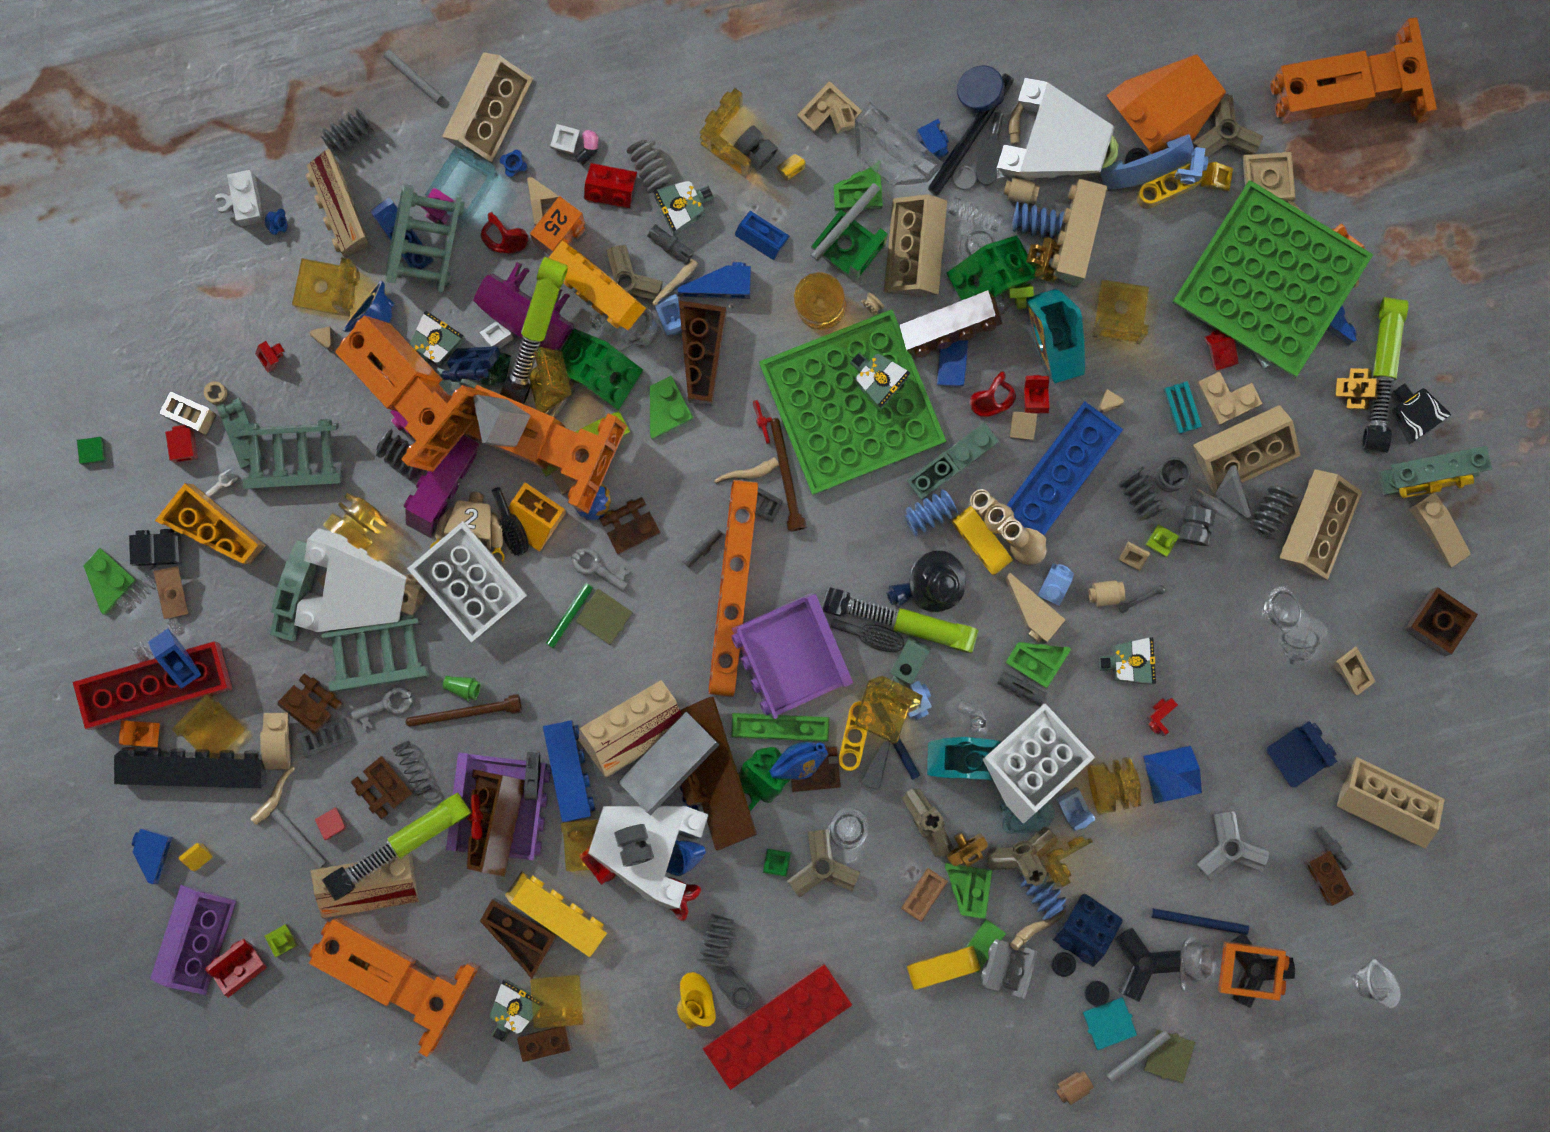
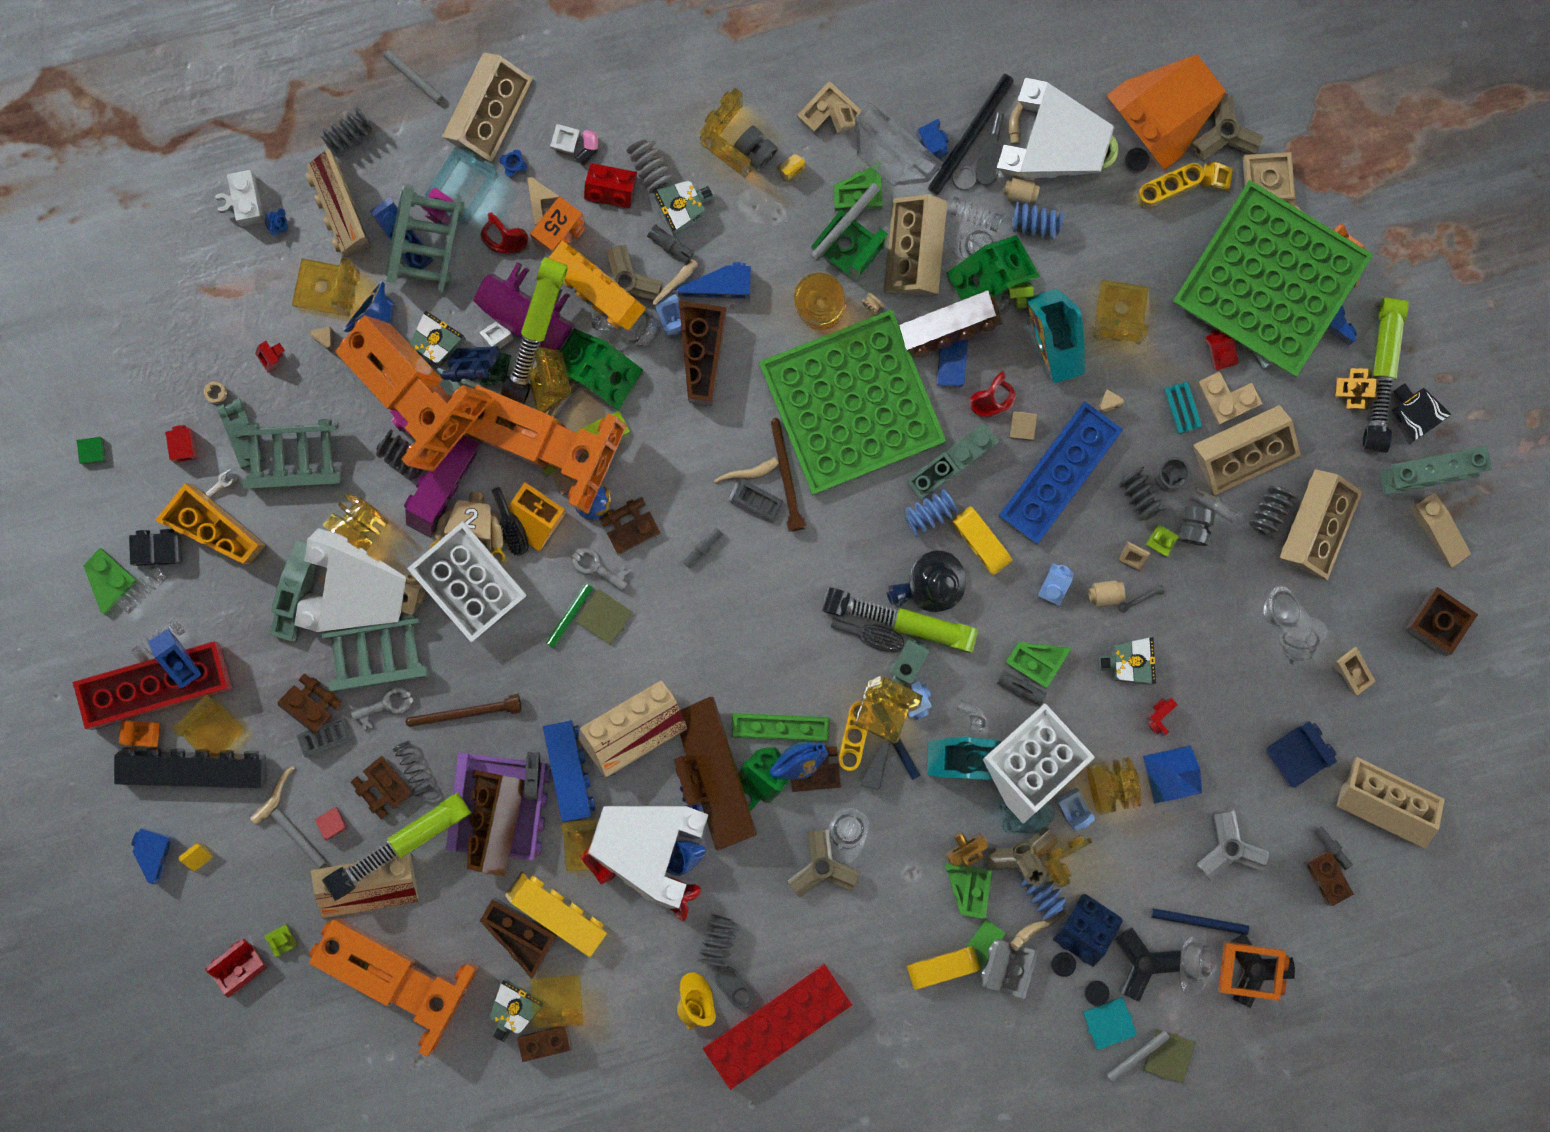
medium lavender slope [150,885,236,995] -> none
medium nougat plate [153,566,188,619] -> none
slope [160,392,216,435] -> none
tan brick [260,713,291,770] -> none
bright green cone [443,675,481,701] -> none
red piece [467,794,483,840] -> none
light grey slope [473,395,531,447] -> none
dark grey wheel [614,824,654,867] -> none
tile [618,712,719,816] -> none
bright green wing [650,376,693,440] -> none
orange beam [708,480,758,697] -> none
medium lavender panel [731,593,853,719] -> none
blue slope [735,211,790,260] -> none
red piece [753,400,772,444] -> none
green tile [763,849,791,877] -> none
torso [850,353,910,411] -> none
medium nougat plate [901,868,948,922] -> none
dark tan piece [902,788,953,857] -> none
dark blue tile [957,65,1005,114] -> none
tan piece [970,489,1029,548] -> none
tan slope [1005,573,1066,643] -> none
tan hair [1010,528,1047,565] -> none
red bracket [1023,375,1050,413] -> none
pearl gold piece [1026,238,1060,282] -> none
tan slope [1051,179,1107,287] -> none
medium nougat brick [1056,1071,1094,1105] -> none
medium blue slope [1100,134,1194,189] -> none
light blue bracket [1175,147,1208,184] -> none
light grey slope [1215,465,1252,518] -> none
orange brick [1270,17,1437,124] -> none
clear piece [1351,959,1400,1008] -> none
yellow piece [1399,474,1474,498] -> none

